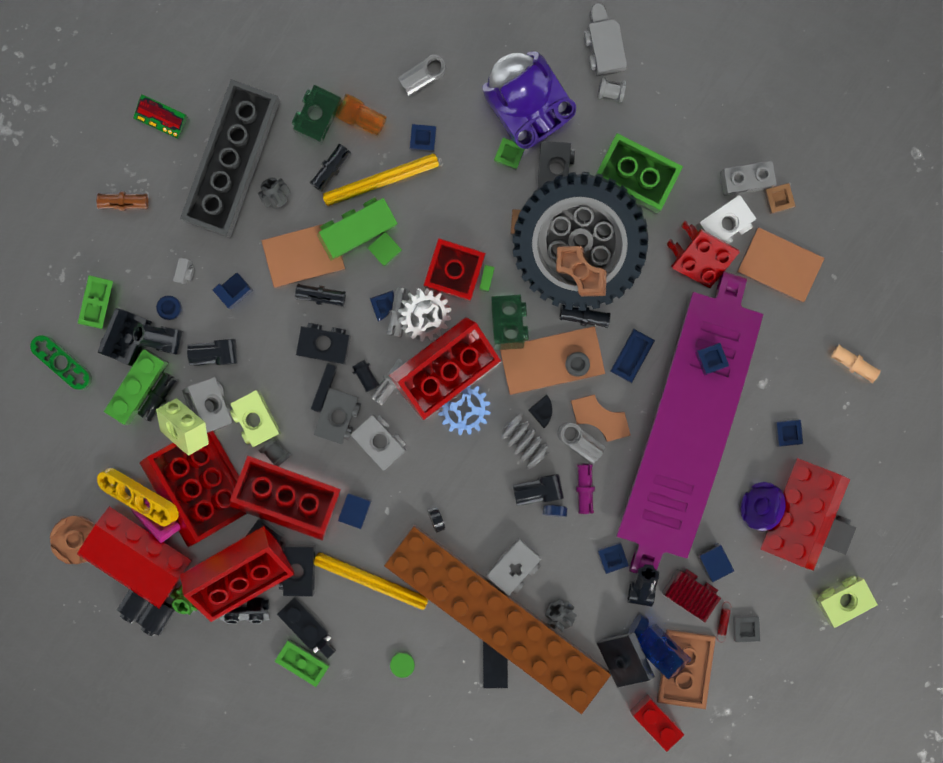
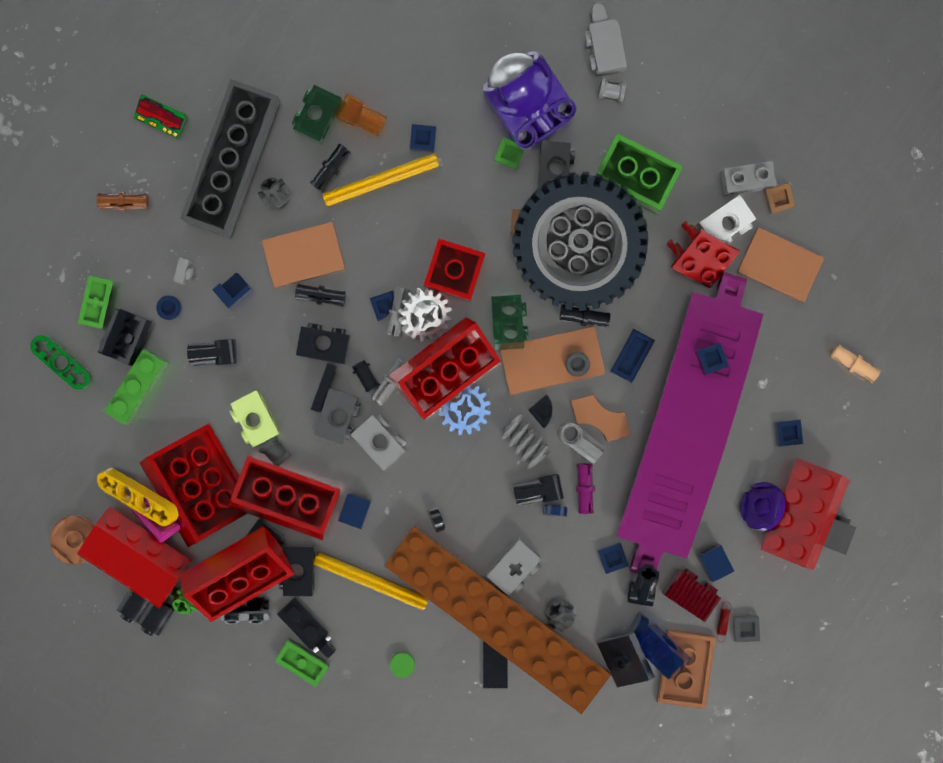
black piece [132,323,182,355] -> none
black pin [138,372,177,422] -> none
yellowish green brick [156,398,209,456] -> none
light grey brick [182,377,232,433] -> none
bright green brick [317,197,398,261] -> none
bright green tile [368,232,402,266] -> none
light grey piece [398,55,446,96] -> none
bright green tile [479,265,495,292] -> none
nougat tile [556,246,607,296] -> none
red brick [630,694,684,752] -> none
yellowish green brick [816,576,878,628] -> none

